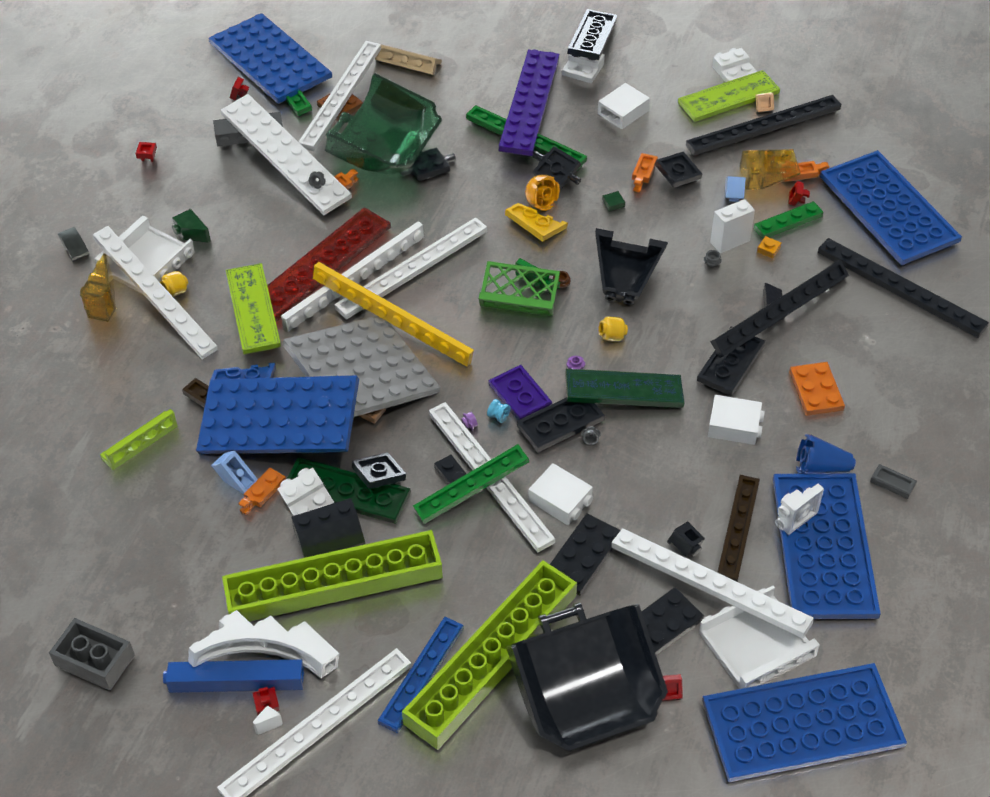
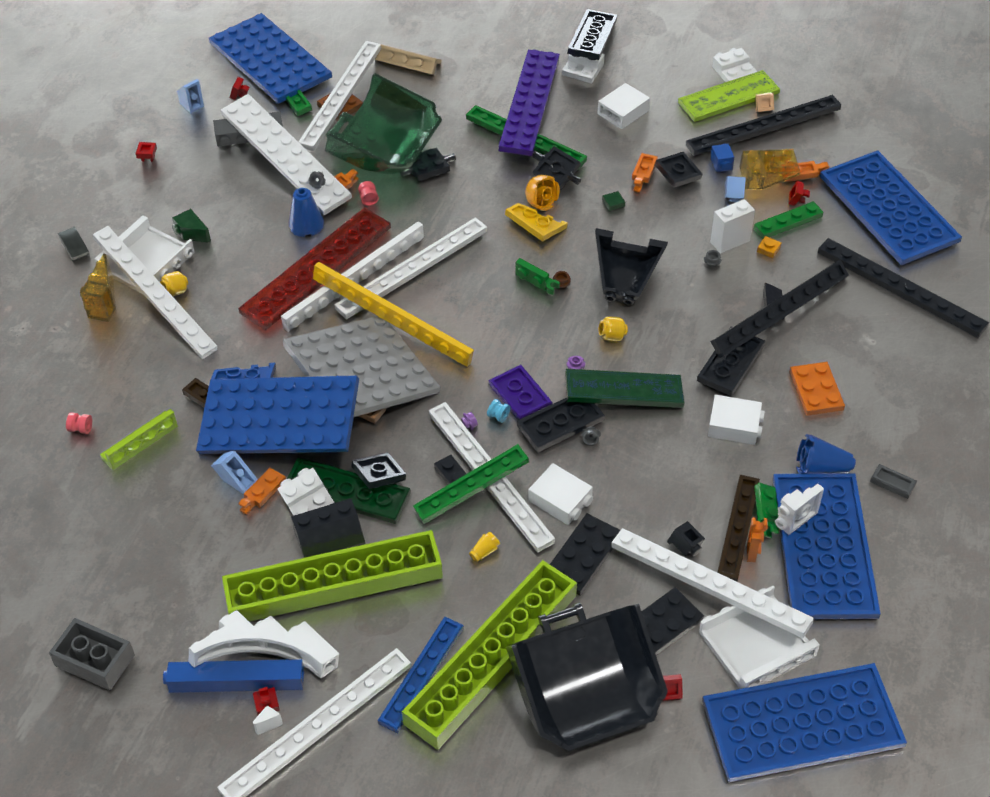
lime tile [226,263,281,354] -> none
bright green fence [478,261,560,316] -> none
none -> coral wheel [66,412,93,434]
none -> light blue slope [177,79,204,113]
none -> blue cone [289,188,324,237]
none -> coral wheel [358,181,379,206]
none -> yellow cone [469,532,500,562]
none -> blue brick [710,143,735,172]
none -> orange plate [747,517,768,562]
none -> green plate [754,482,779,539]

